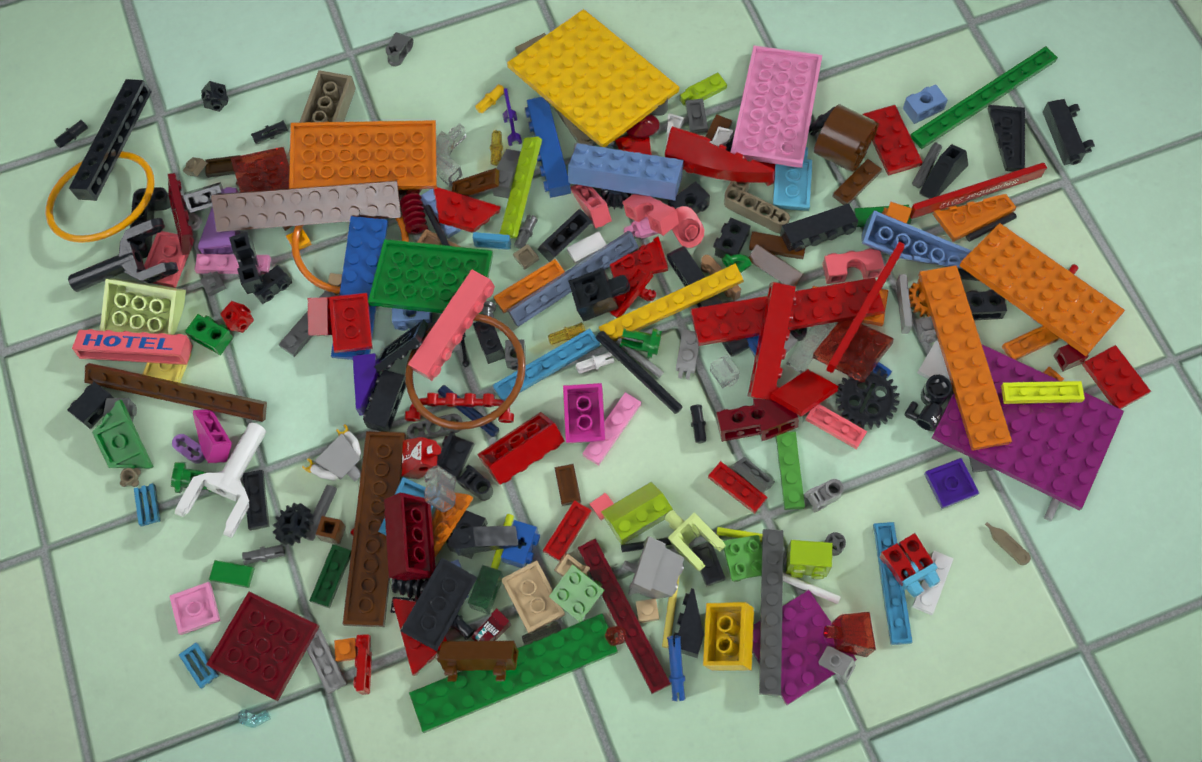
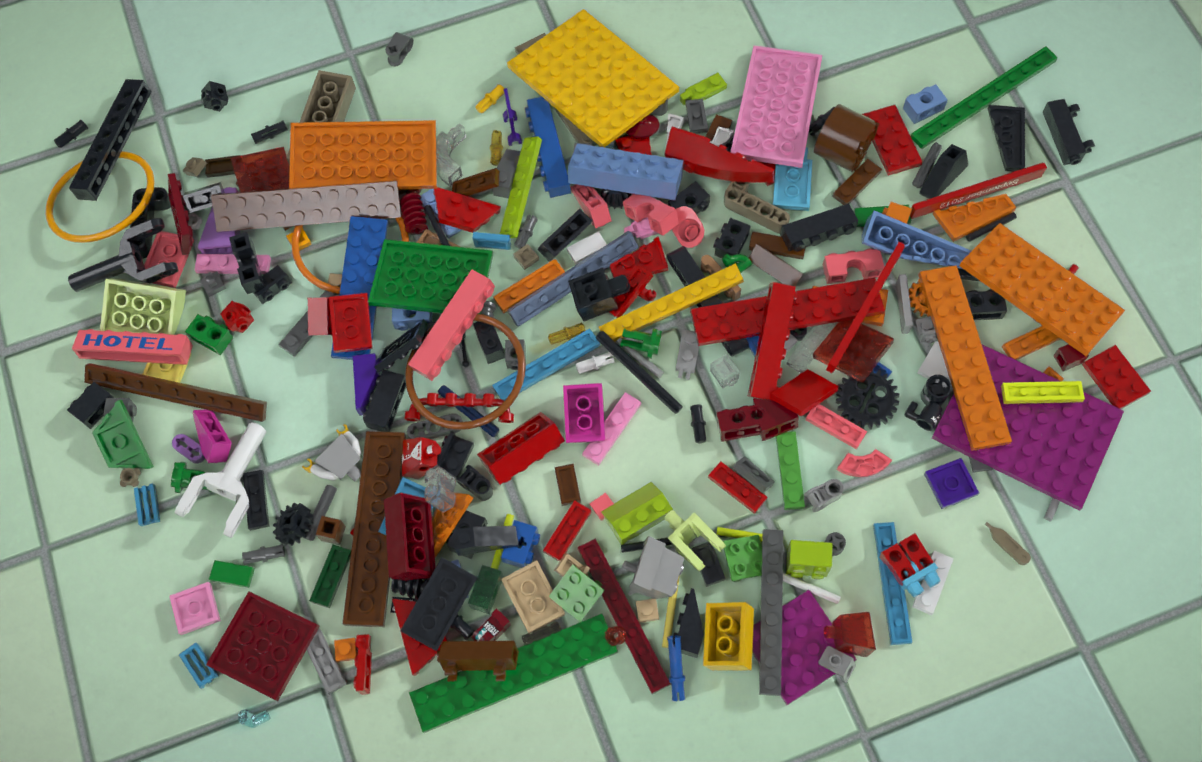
none -> coral tile [836,449,892,477]

